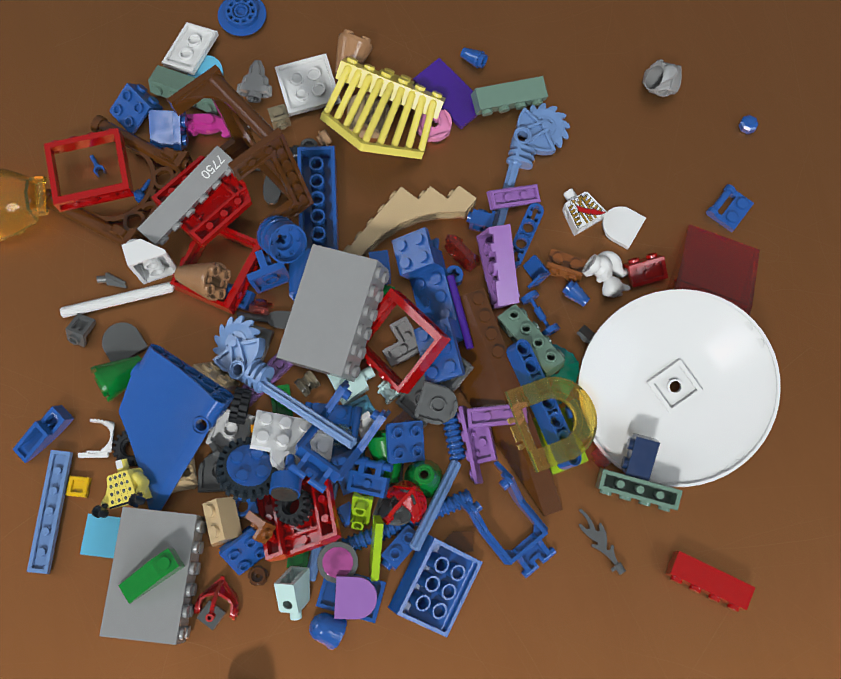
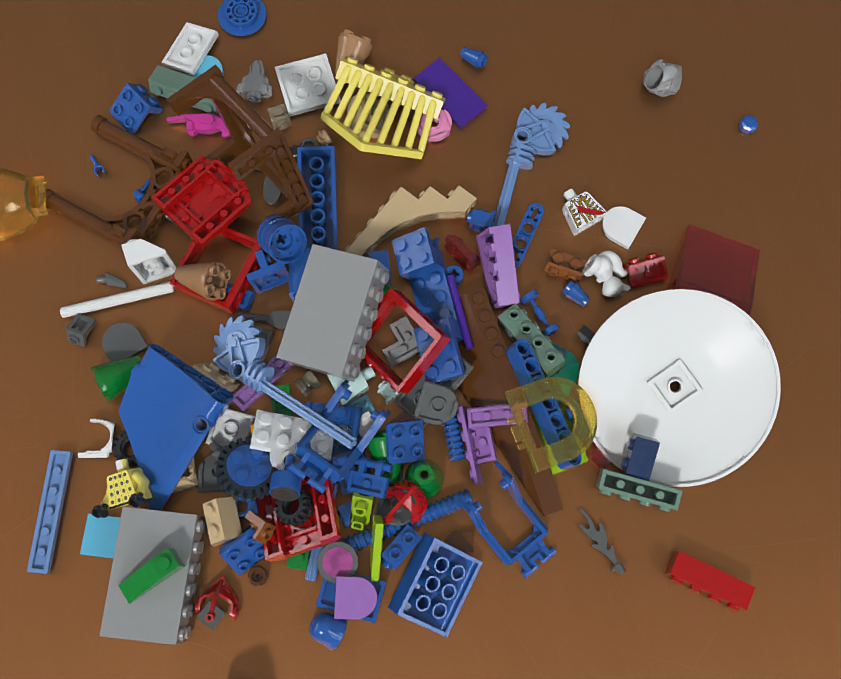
blue slope [13,405,74,463] -> none
red window [44,128,134,212] -> none
yellow tile [66,475,92,498] -> none
light grey brick [137,145,233,246] -> none
bracket [148,110,188,151] -> none
black tyre [228,387,252,425] -> none
clear red plate [249,299,272,315] -> none
light aqua torso [274,566,310,621] -> none
medium blue axle [409,460,461,551] -> none
sand green brick [471,76,548,116] -> none
medium lavender tile [486,184,541,210] -> none
blue bracket [523,255,551,289] -> none
blue plate [706,184,754,232] -> none

